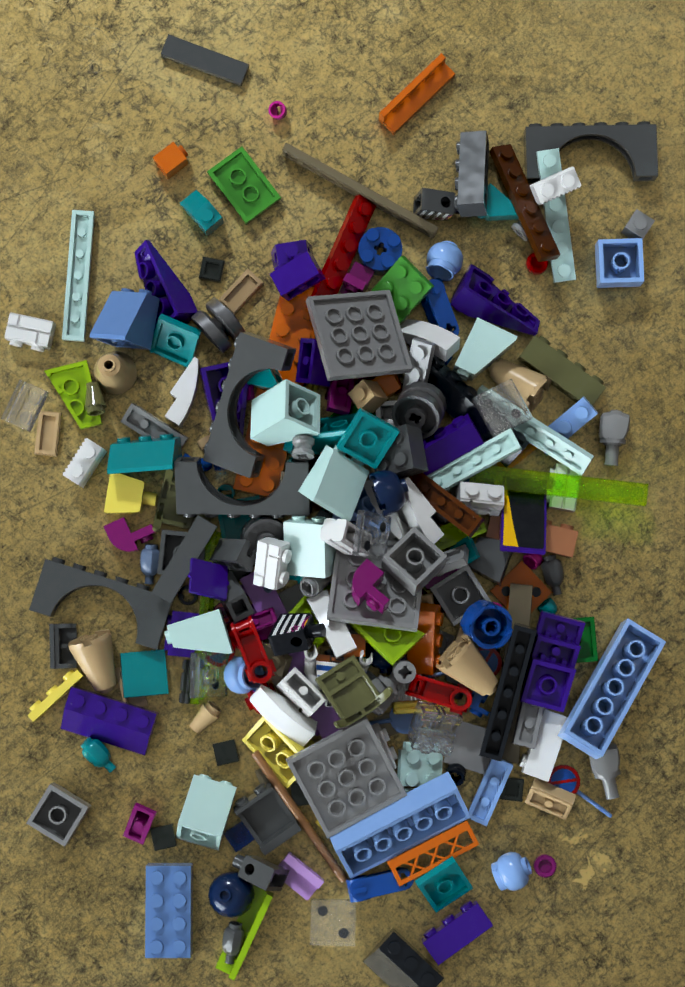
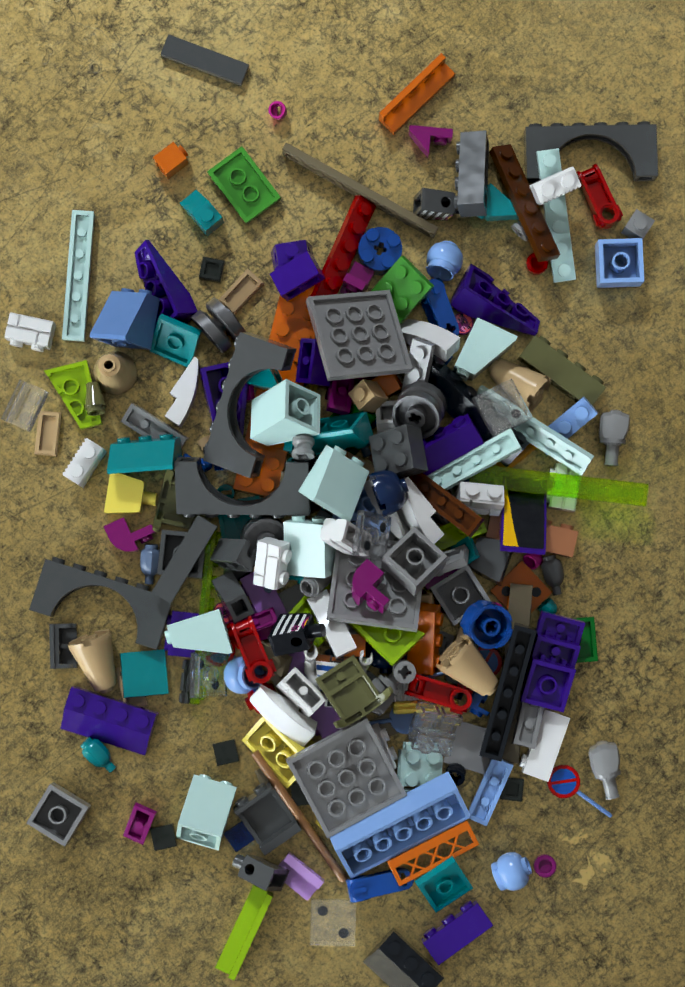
light yellow plate [27,669,85,722] -> none
medium blue brick [145,863,193,958] -> none
black bush [178,585,198,605] -> none
dark purple piece [188,558,229,601] -> none
tan cone [189,700,221,734] -> none
dark blue cylinder [208,872,255,918] -> none
dark grey plant [222,921,245,964] -> none
teal tile [336,408,400,469] -> none
tan slope [524,778,576,820] -> none
light blue brick [557,618,666,759] -> none
none -> magenta slope [408,125,453,158]
none -> tile [452,313,474,335]
none -> red piece [576,164,623,229]

